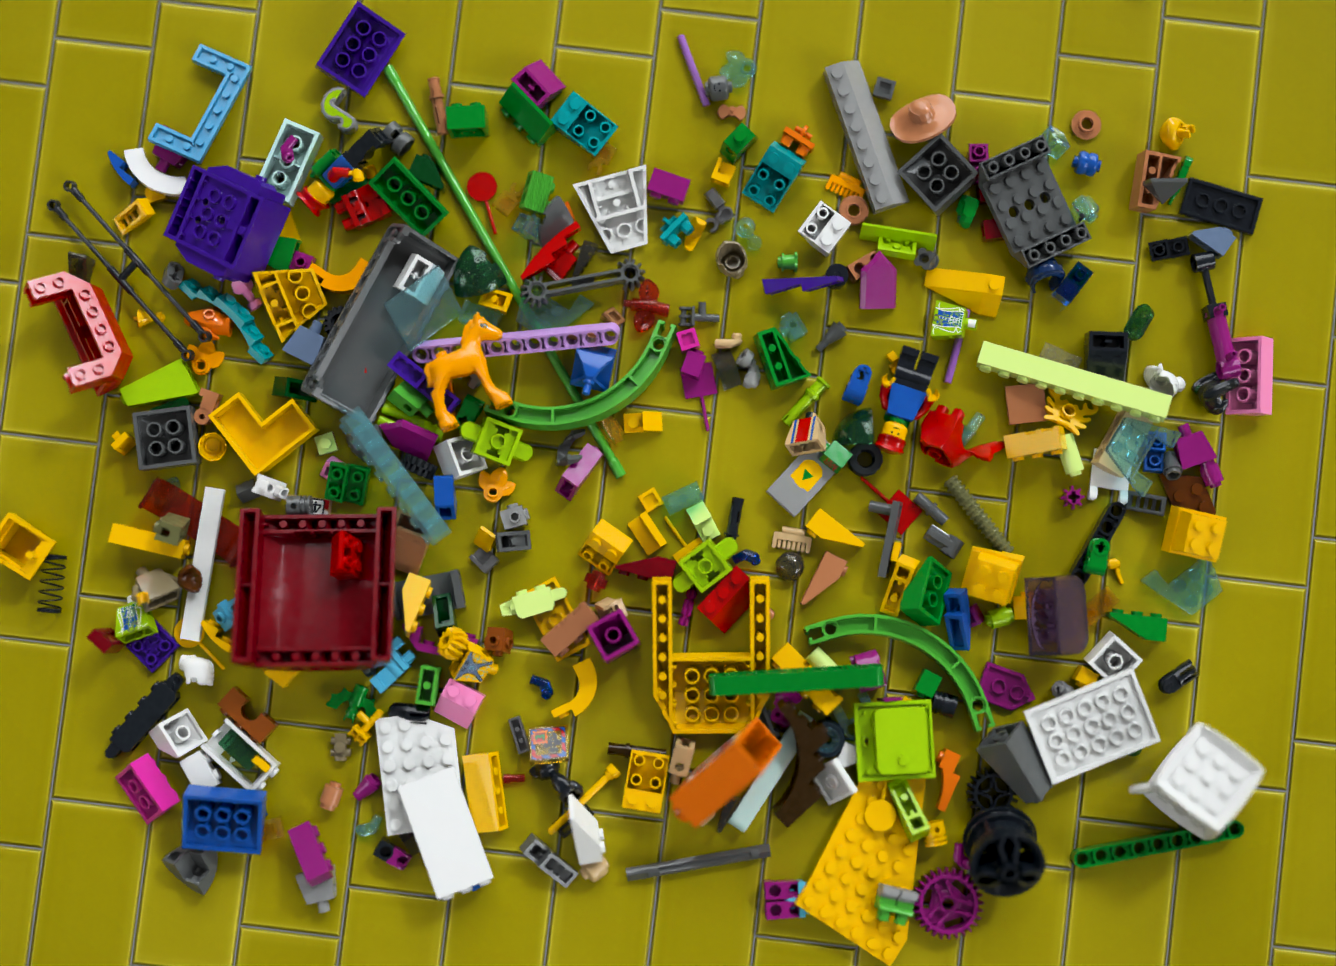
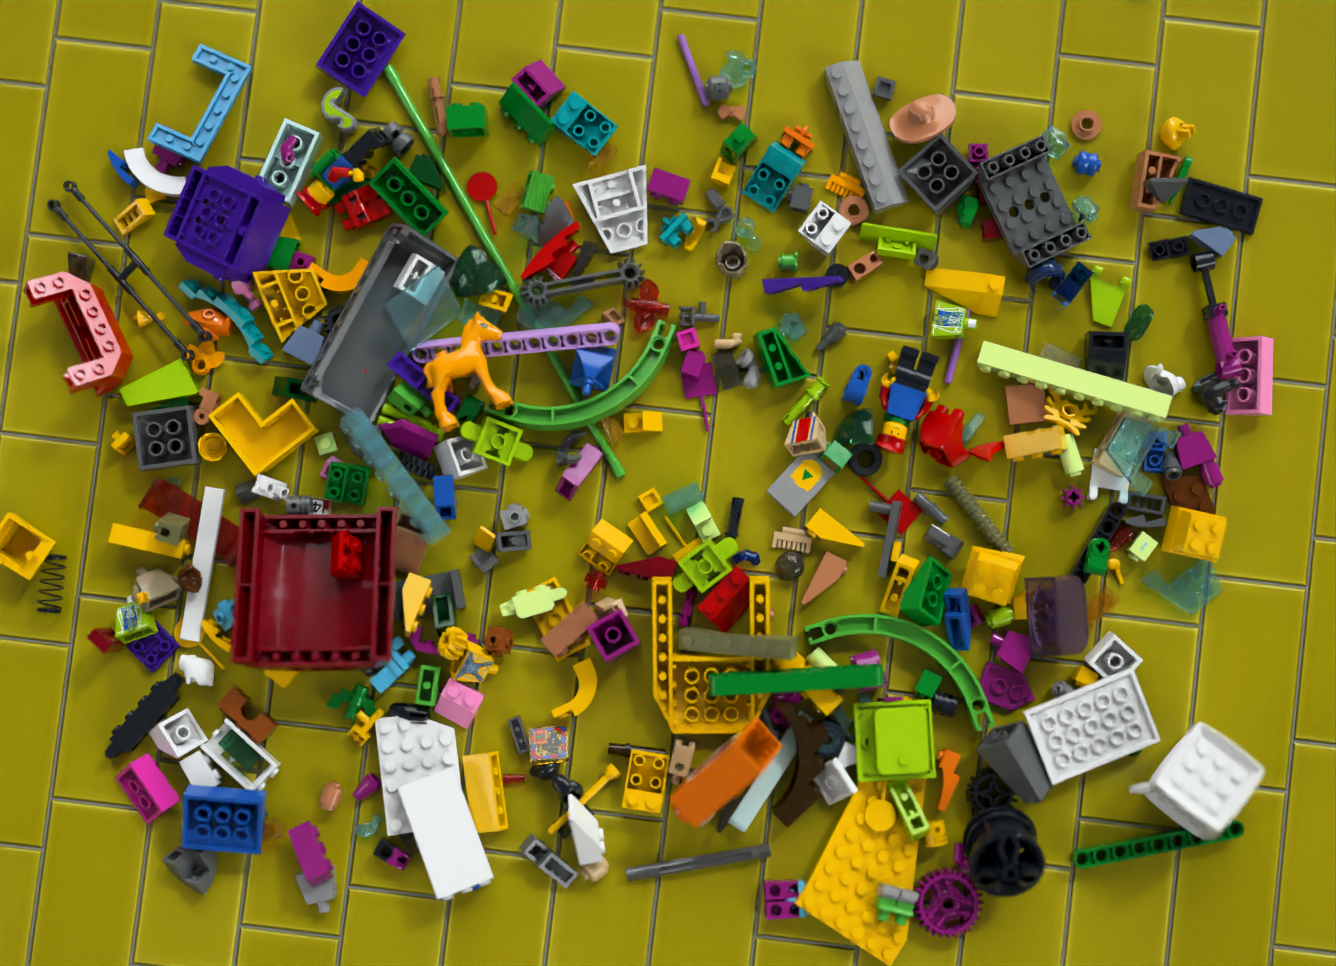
dark grey beam [162,261,184,290] -> none
yellow tile [251,755,270,773] -> none
dark tan piece [331,733,351,761] -> none
light orange plate [478,467,516,503] -> none
clear blue arm [530,675,553,700] -> none
magenta tile [859,251,897,309] -> none
green slope [1106,609,1168,642] -> none
black arm [1158,659,1199,694] -> none
none -> olive arch [679,626,798,660]
none -> dark grey brick [787,183,813,214]
none -> magenta torso [988,630,1036,673]
none -> lime flag [1090,265,1132,328]
none -> clear red cone [1109,524,1135,552]
none -> dark grey slope [1121,515,1167,528]
none -> yellowish green brick [1125,531,1158,562]

